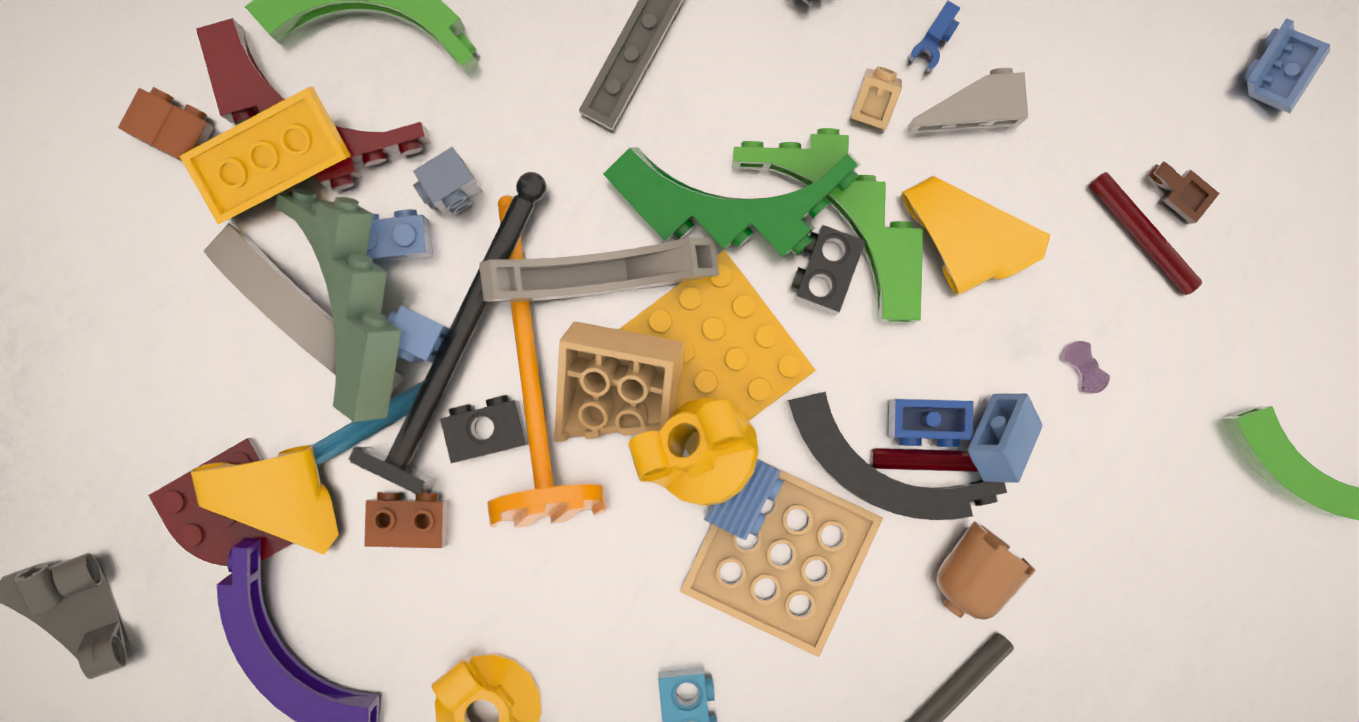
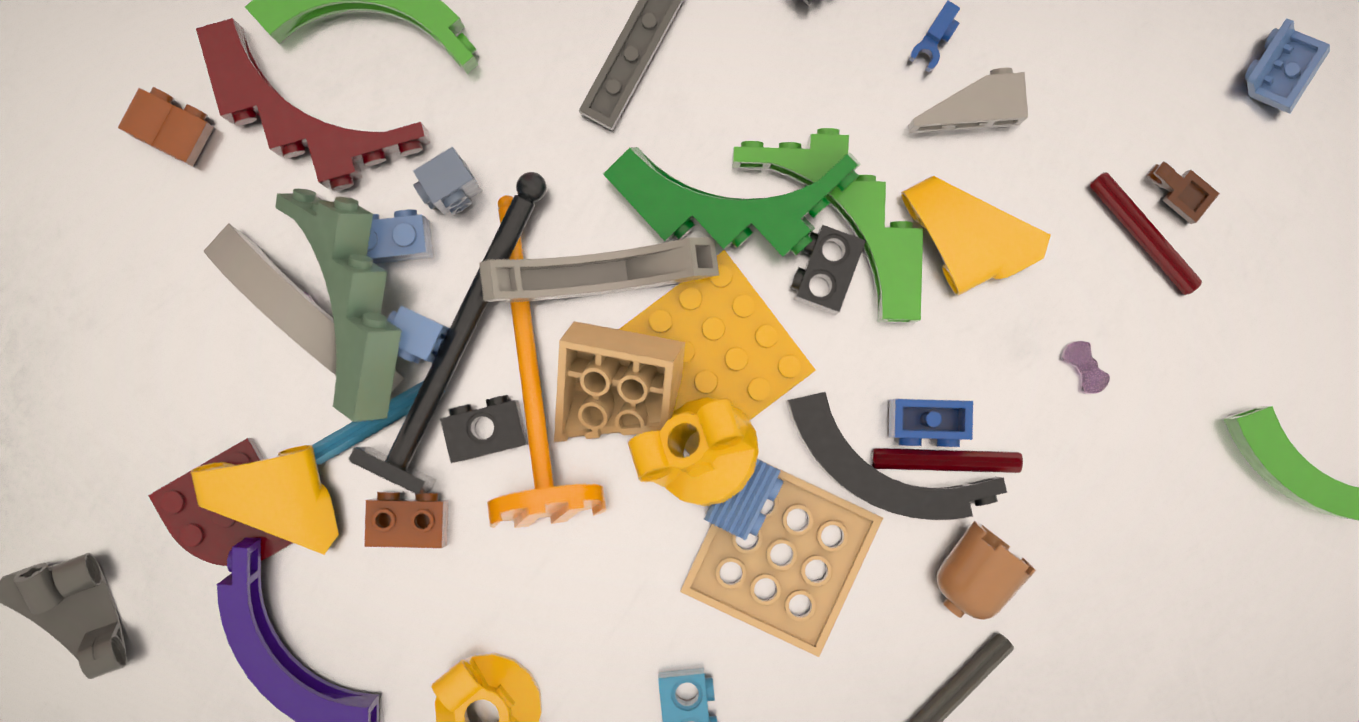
yellow plate [179,86,351,224] -> none
tan bracket [851,66,902,130] -> none
medium blue brick [967,394,1043,483] -> none

